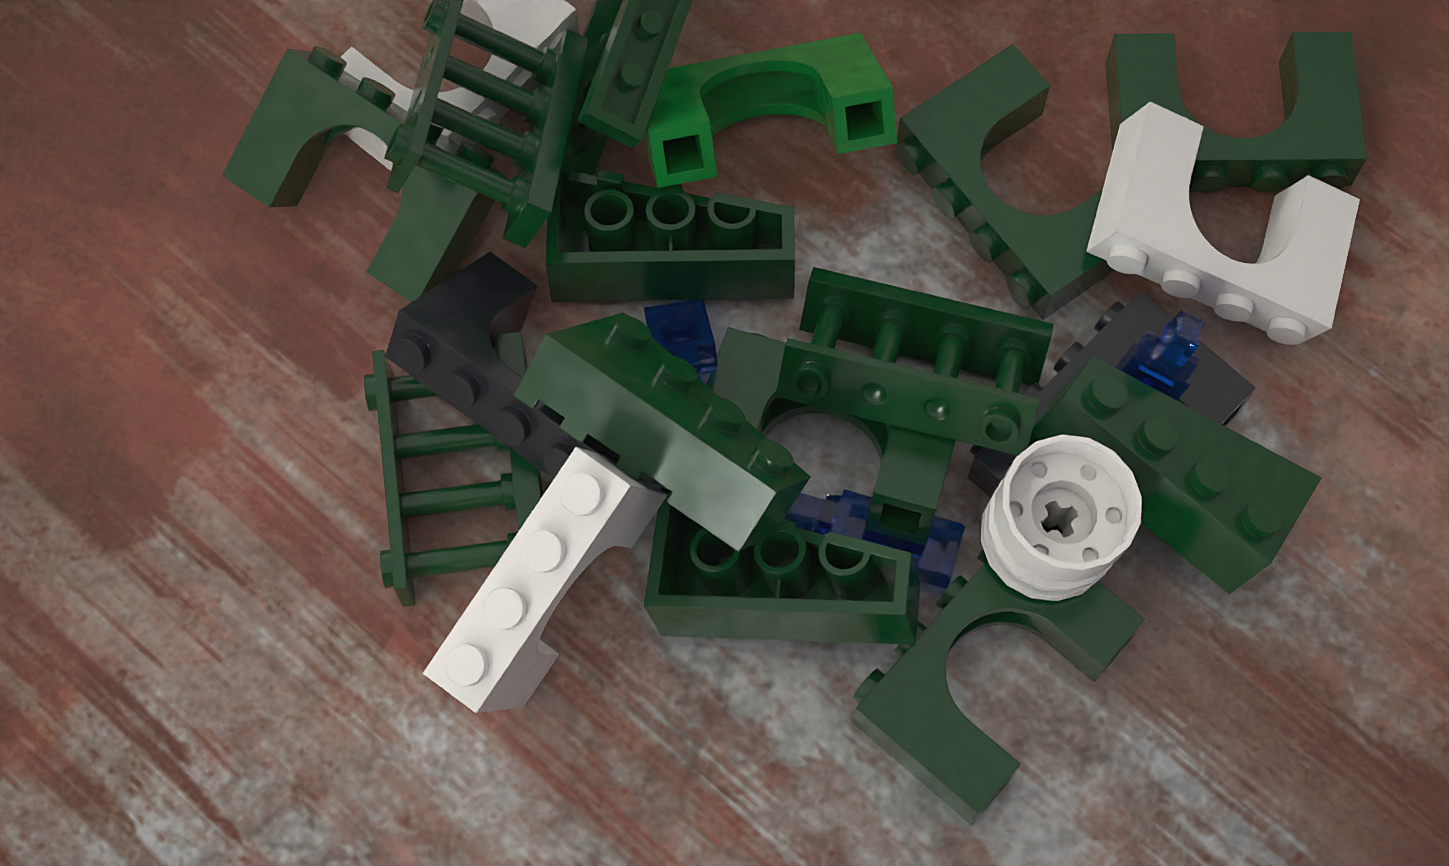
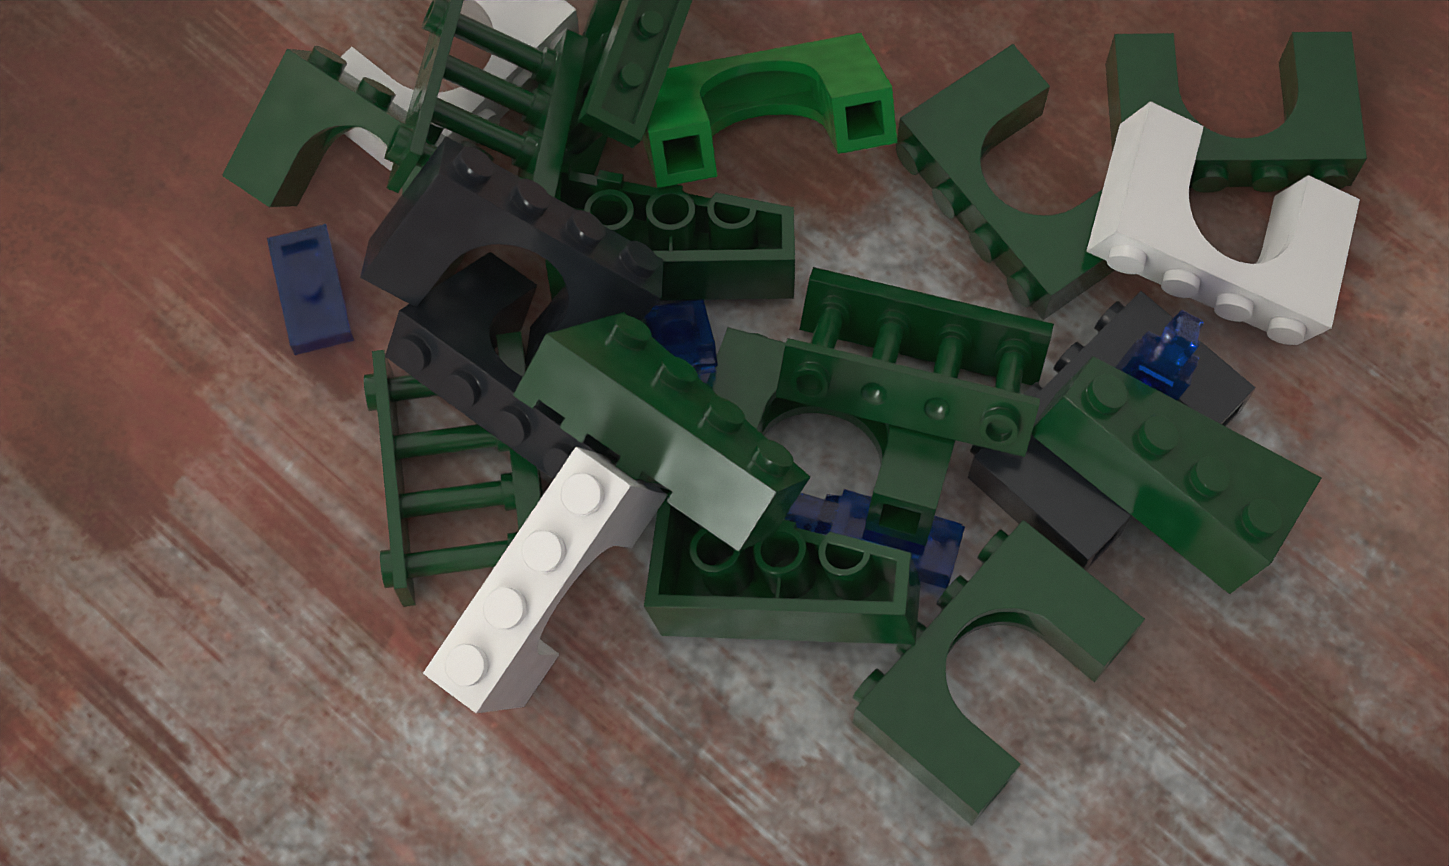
white wheel [981,435,1142,601] -> none
none -> clear blue plate [267,224,355,355]
none -> black arch [360,136,664,367]

